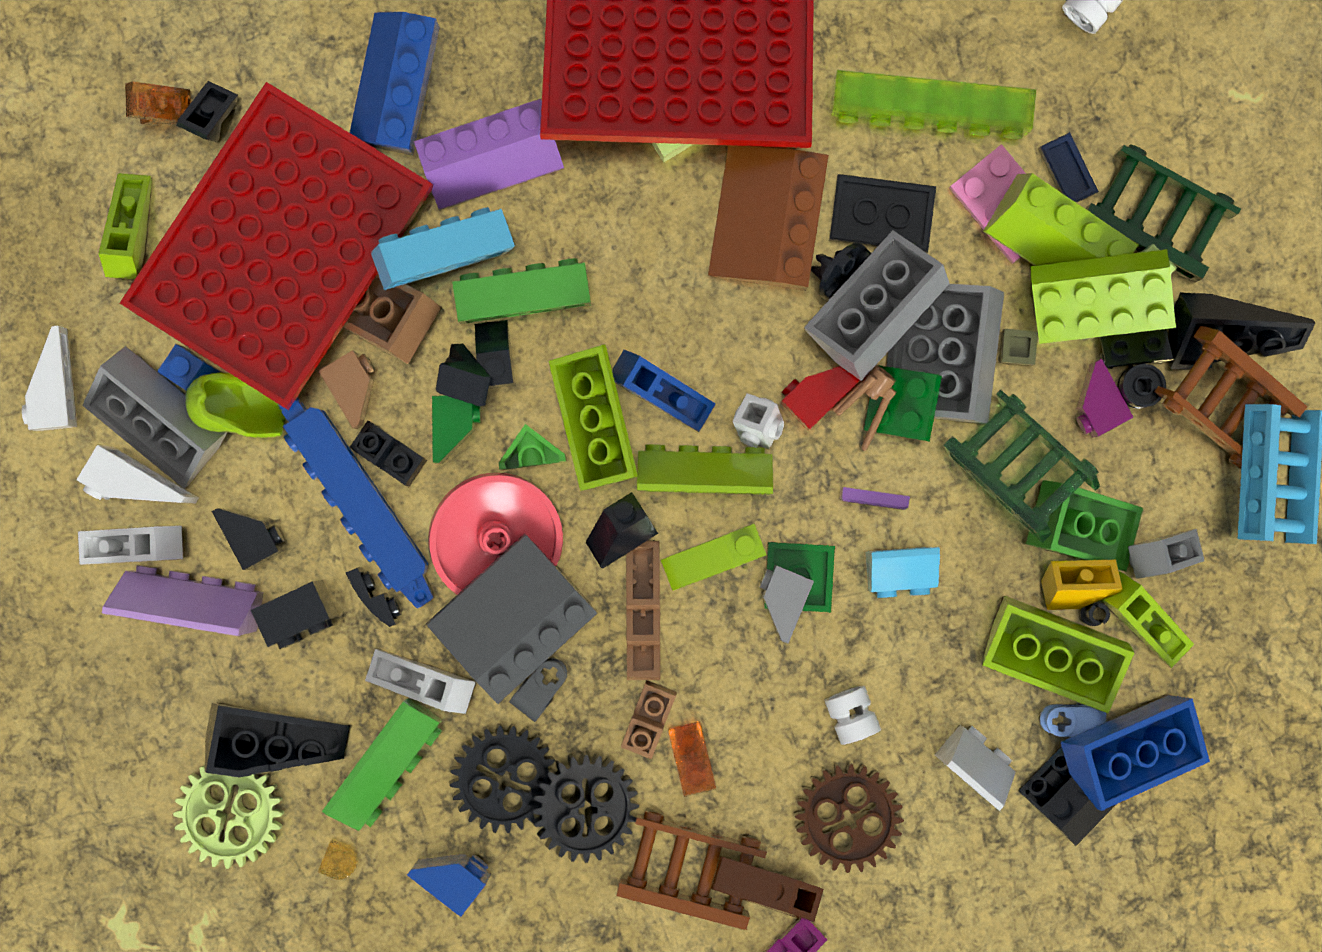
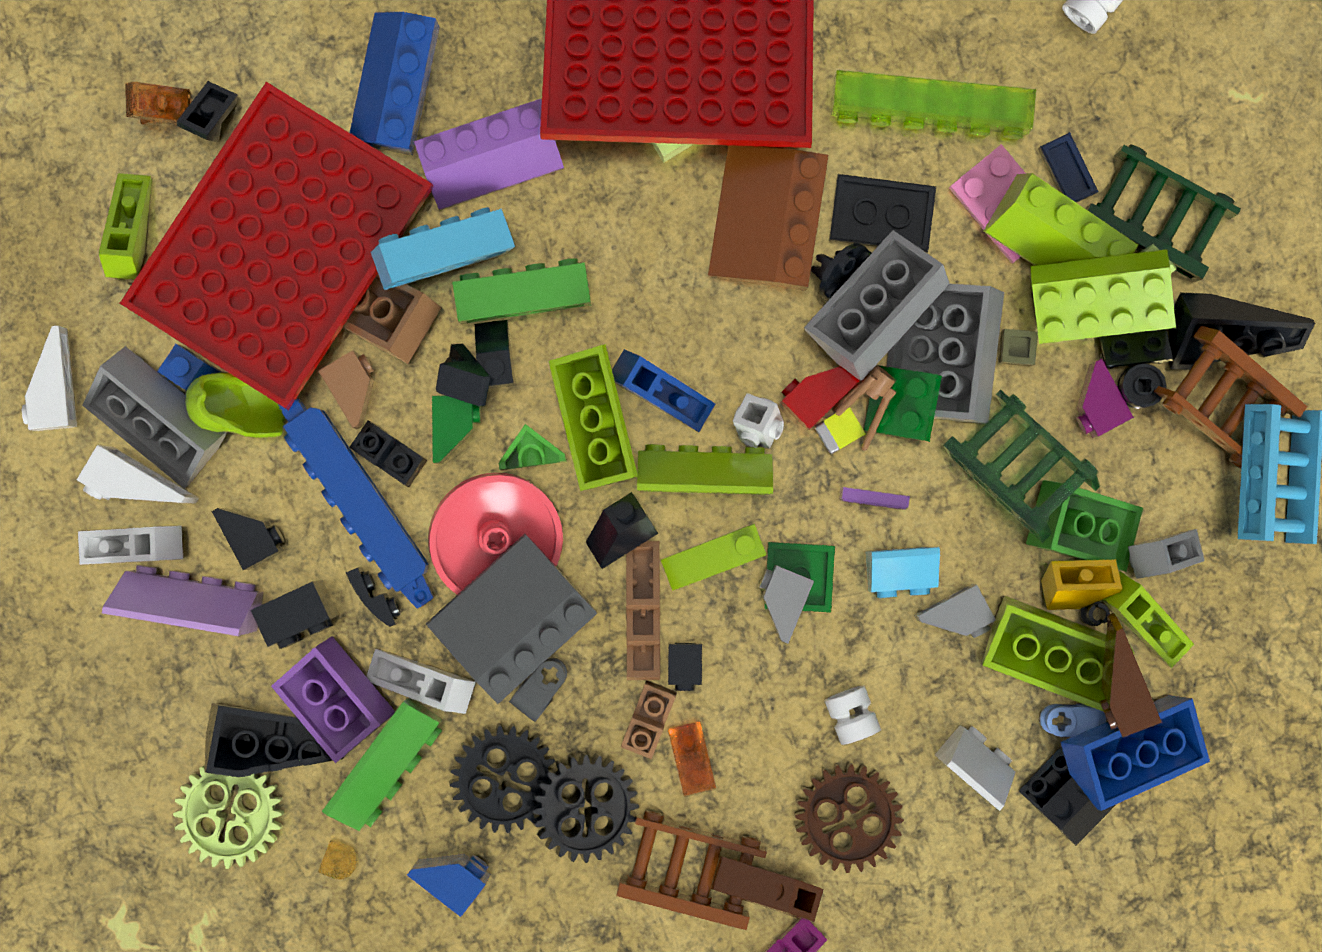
none -> medium lavender slope [271,636,395,763]
none -> black brick [668,642,702,691]
none -> neon yellow piece [814,407,866,454]
none -> light grey slope [914,584,996,638]
none -> reddish brown slope [1099,613,1162,738]

